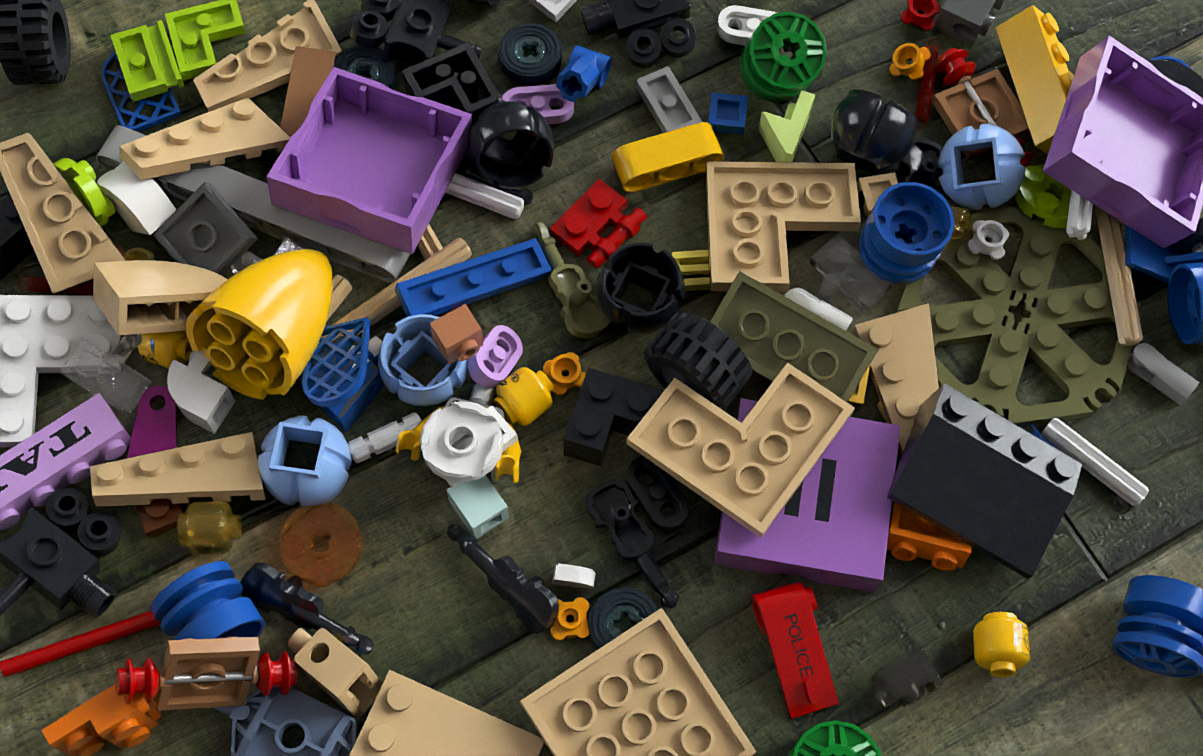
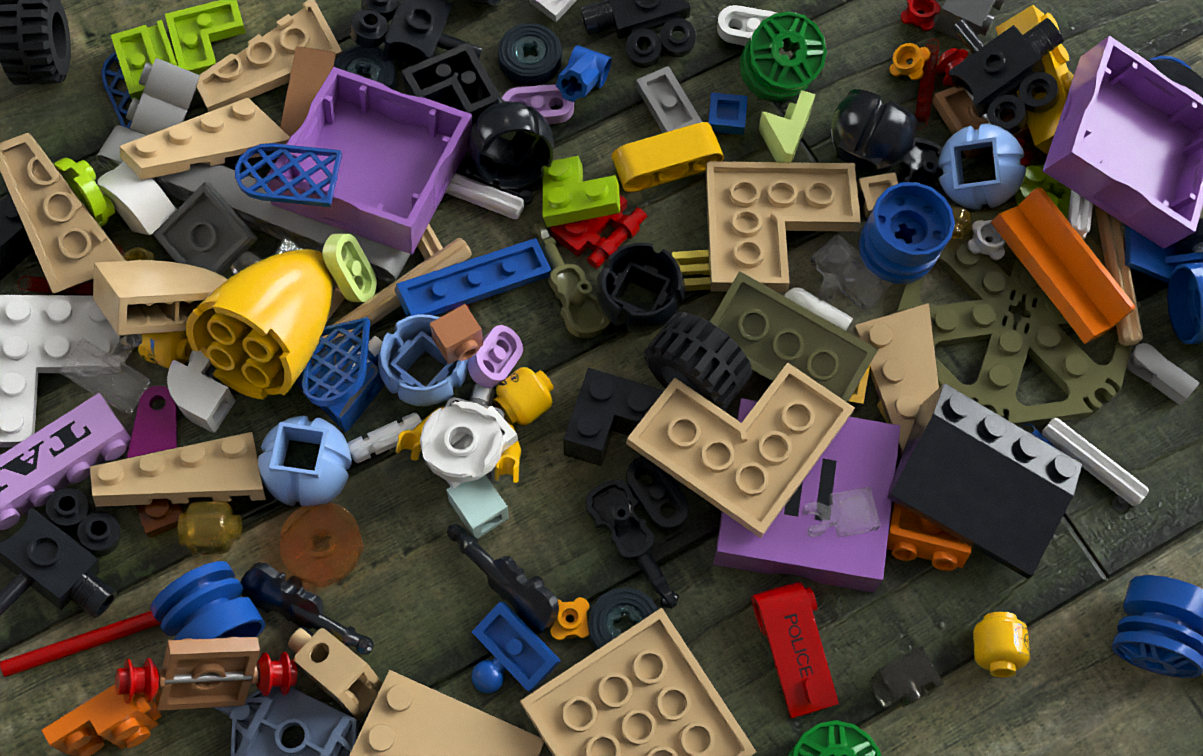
light orange plate [543,352,586,395] -> none
white tile [552,563,596,588] -> none
none -> light grey brick [126,58,200,135]
none -> blue window [235,143,342,207]
none -> yellowish green plate [322,234,377,302]
none -> blue plate [471,602,561,694]
none -> lime plate [543,155,620,227]
none -> clear plate [802,486,881,538]
none -> black piece [948,18,1064,134]
none -> orange panel [990,187,1135,344]

